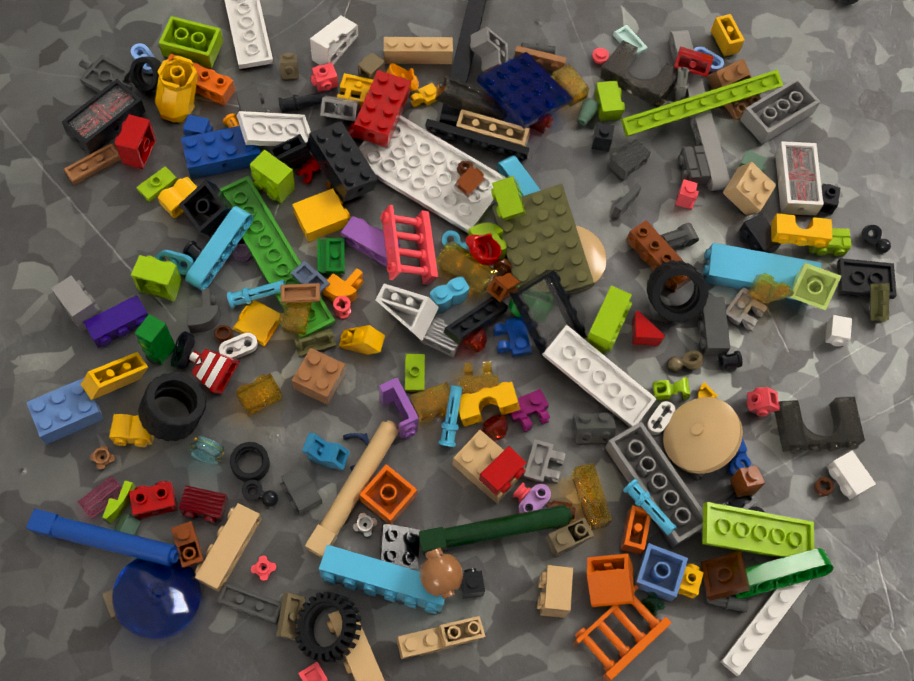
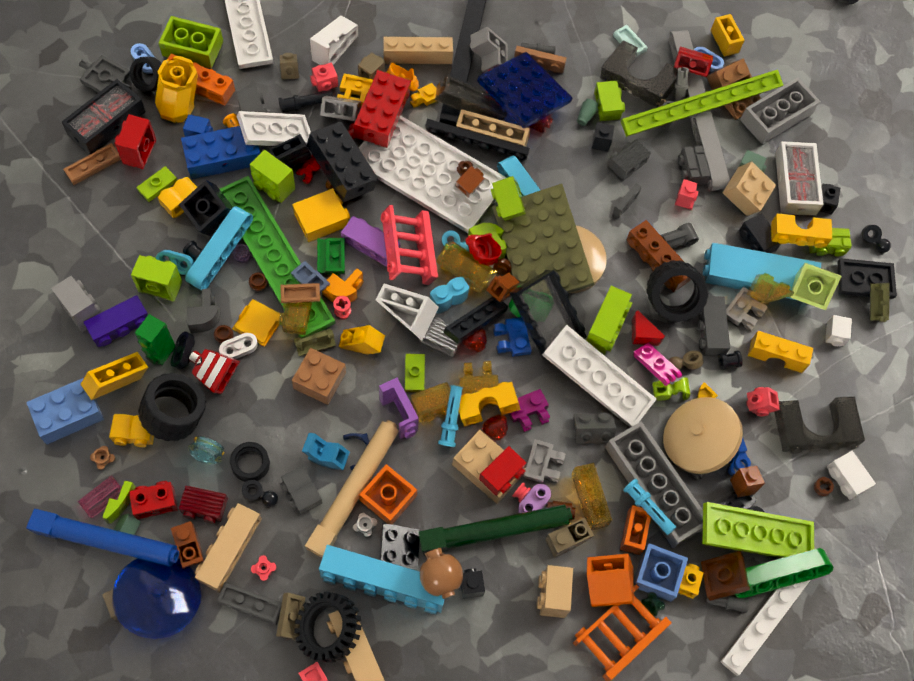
medium azure pin [227,280,286,309] -> none
clear yellow brick [235,373,283,417] -> none
tan slope [396,616,486,659] -> none
clear yellow brick [551,63,589,107] -> none
coral plate [592,48,609,64] -> none
white beam [646,401,676,436] -> none
none -> reddish brown plate [249,272,268,291]
none -> dark pink hinge [634,343,682,386]
none -> yellow arch [747,331,813,373]

